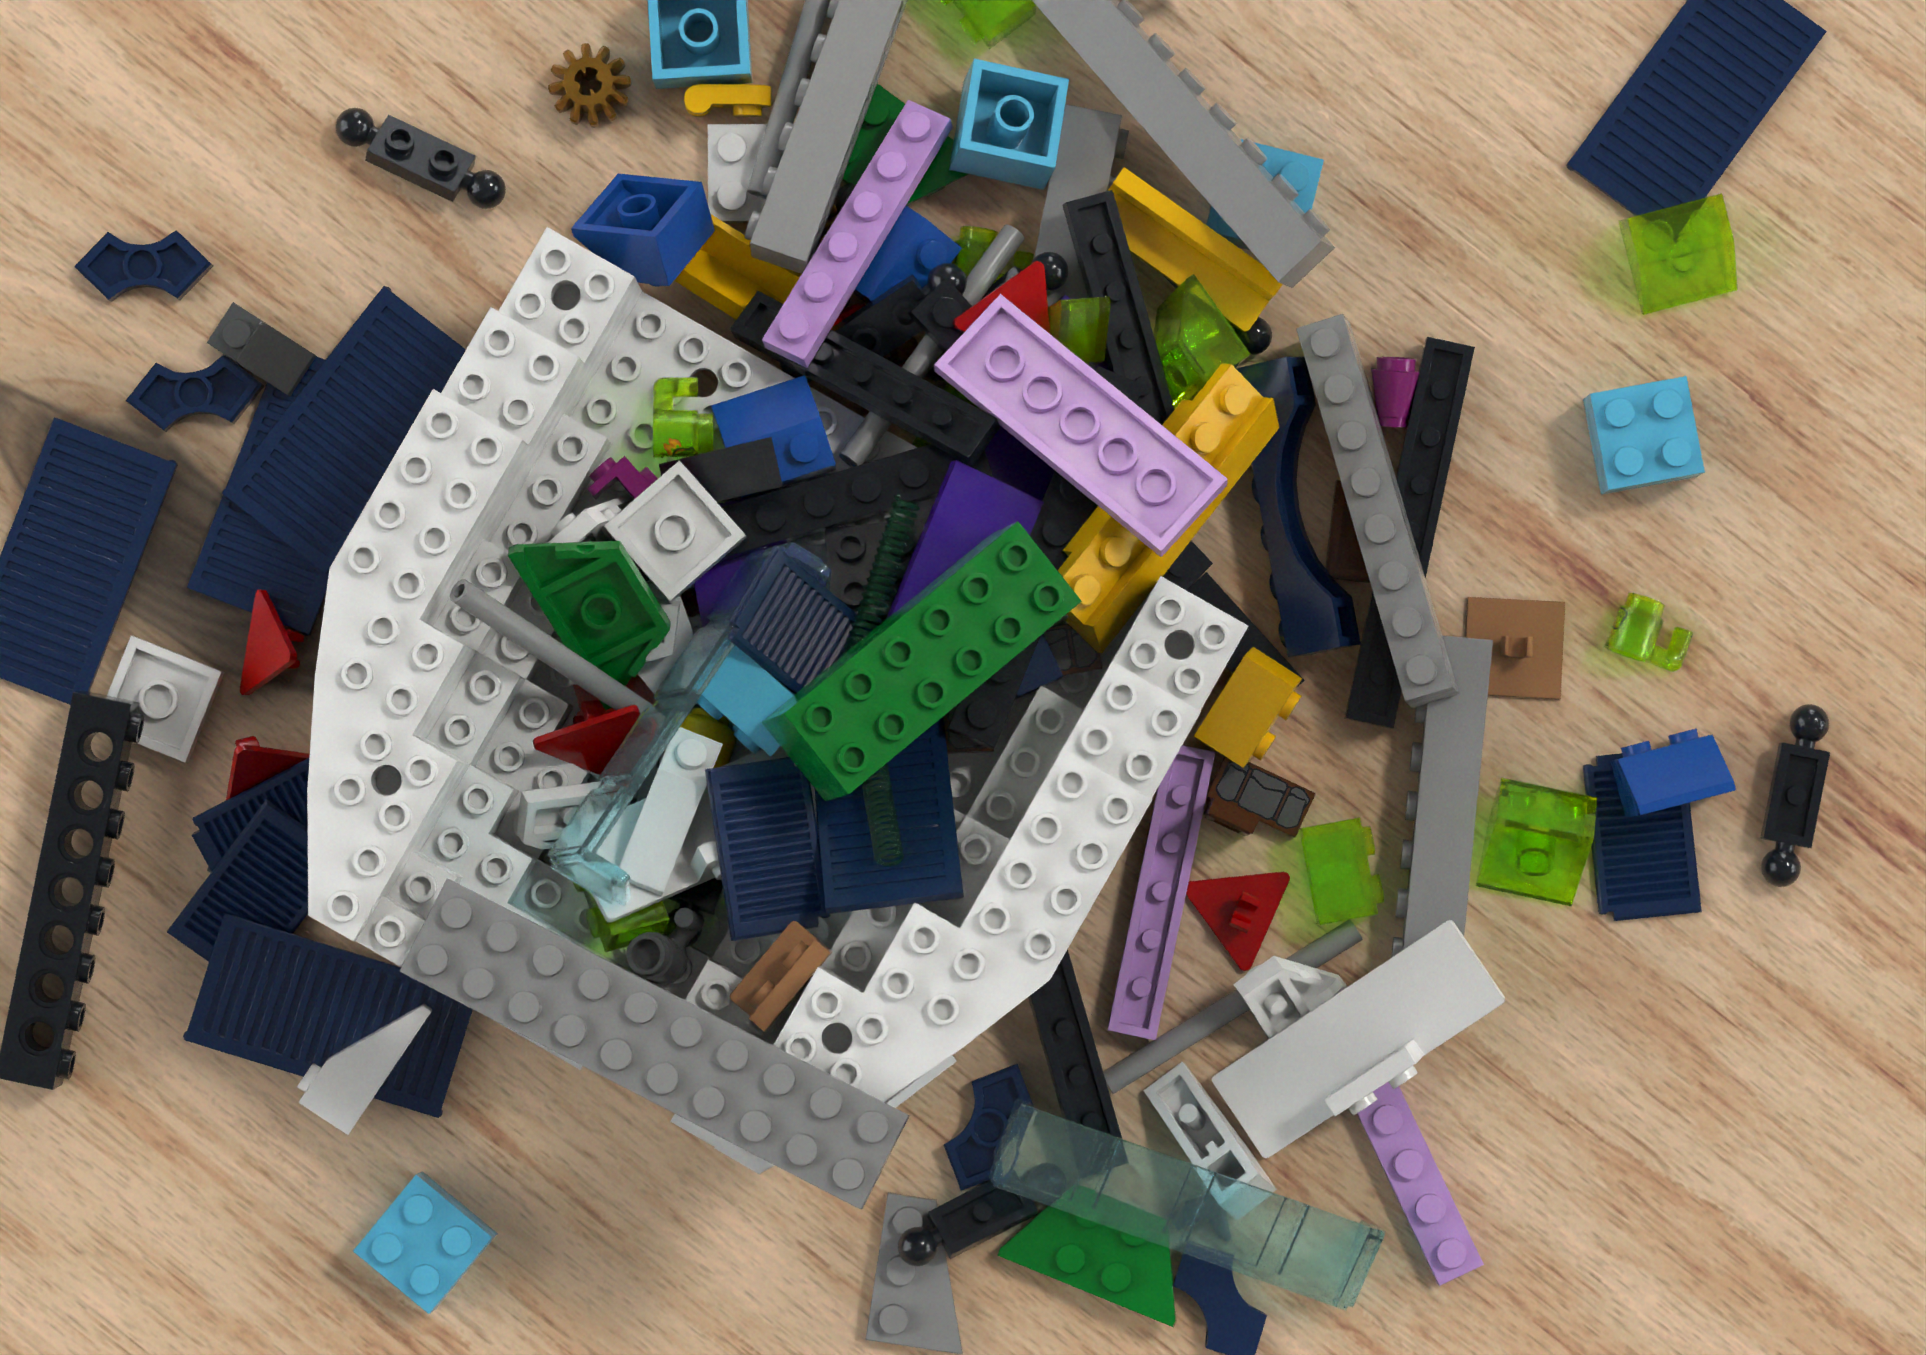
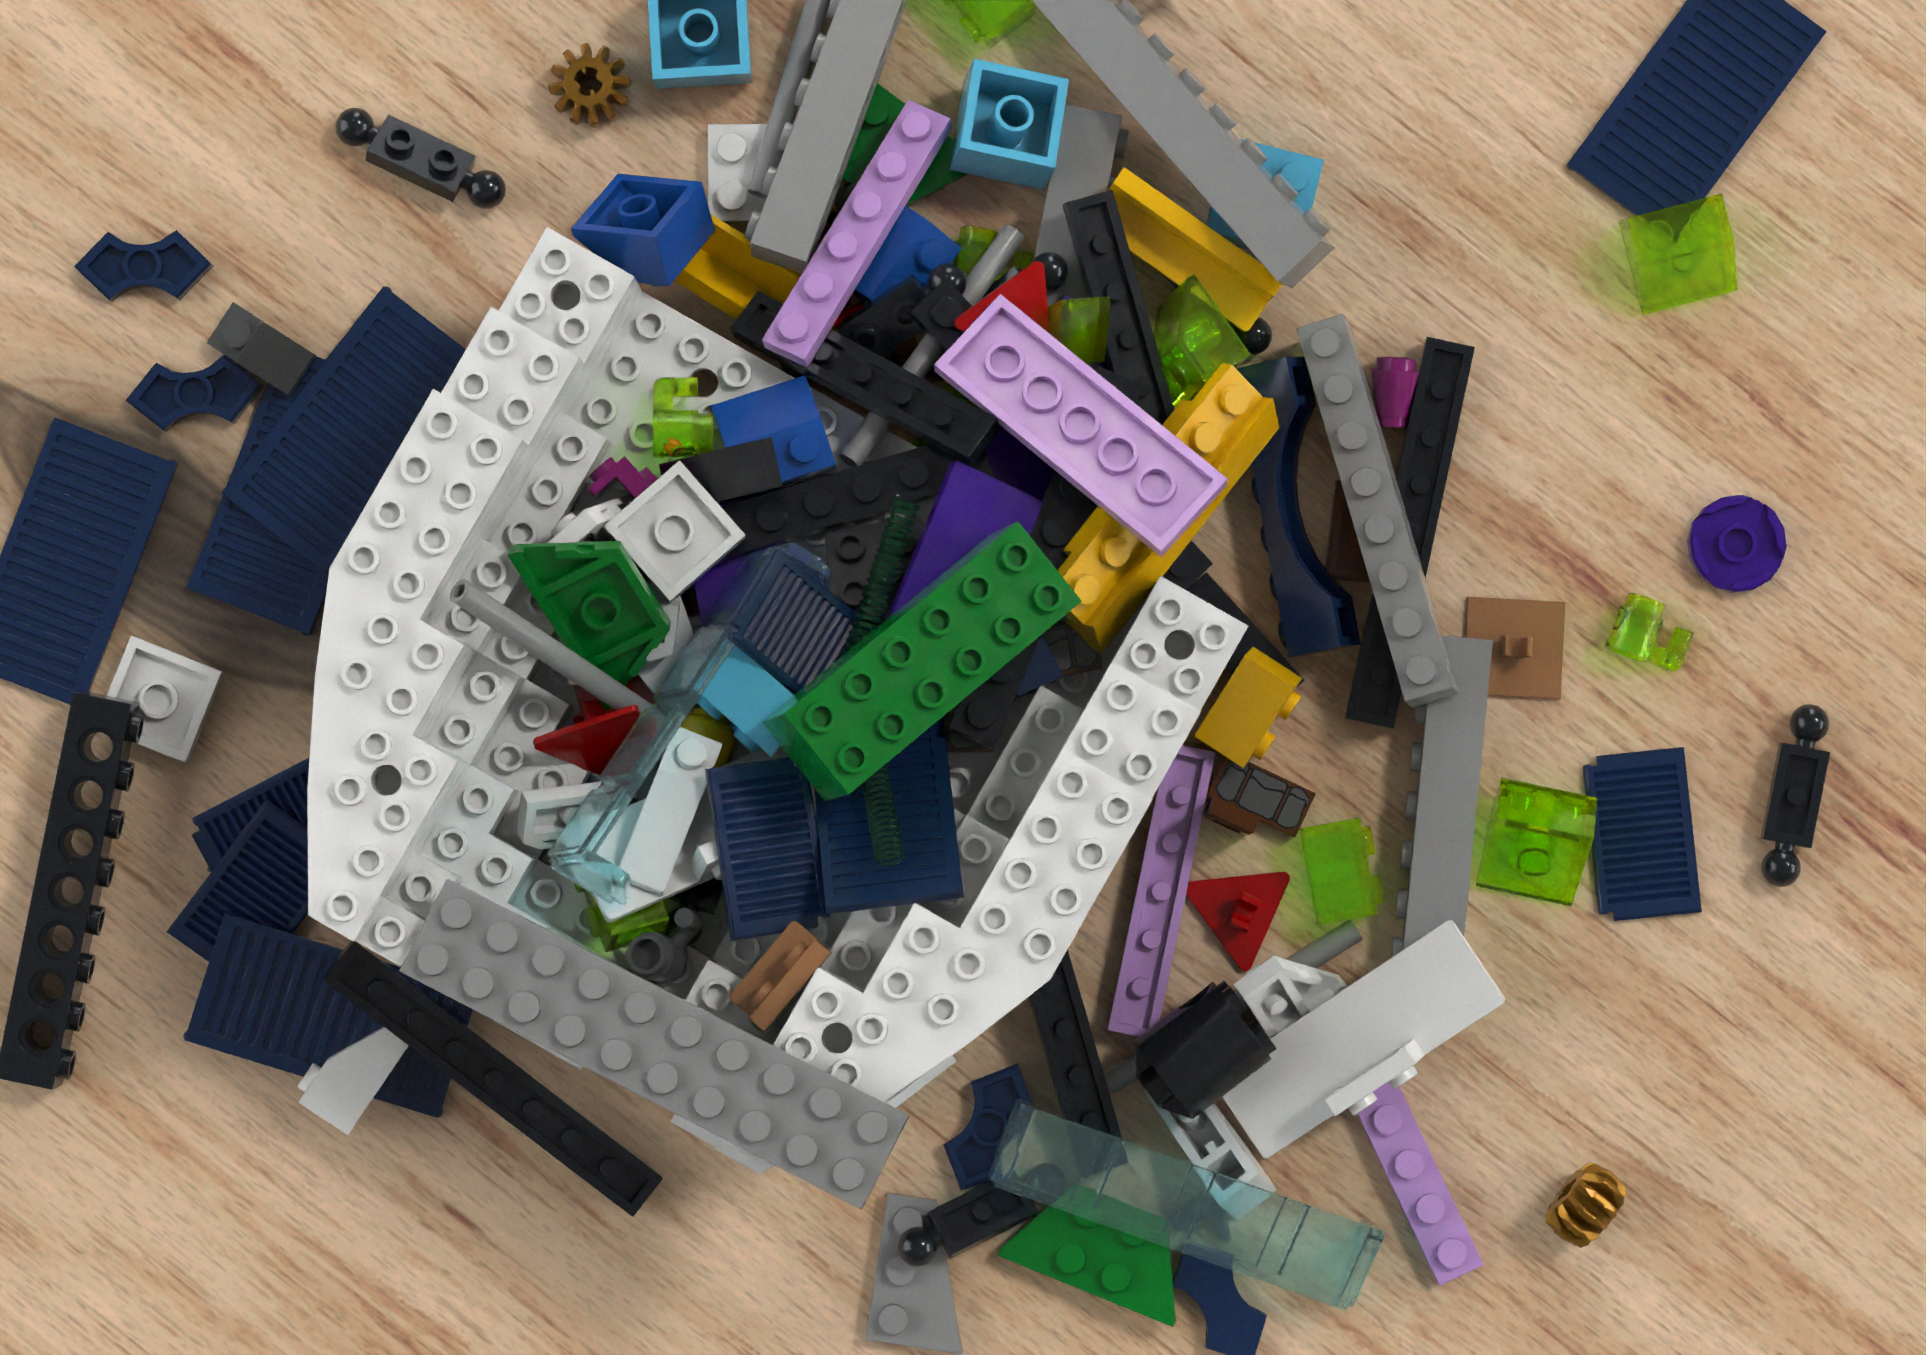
red piece [226,736,310,800] -> none
red piece [240,589,304,695] -> none
medium azure brick [353,1171,498,1314] -> none
yellow plate [684,84,772,117] -> none
medium azure brick [1583,376,1705,495] -> none
blue slope [1610,728,1736,817] -> none
none -> black plate [322,940,663,1217]
none -> black cylinder [1134,981,1277,1119]
none -> pearl gold gear [1546,1162,1627,1248]
none -> dark purple tile [1687,495,1787,593]

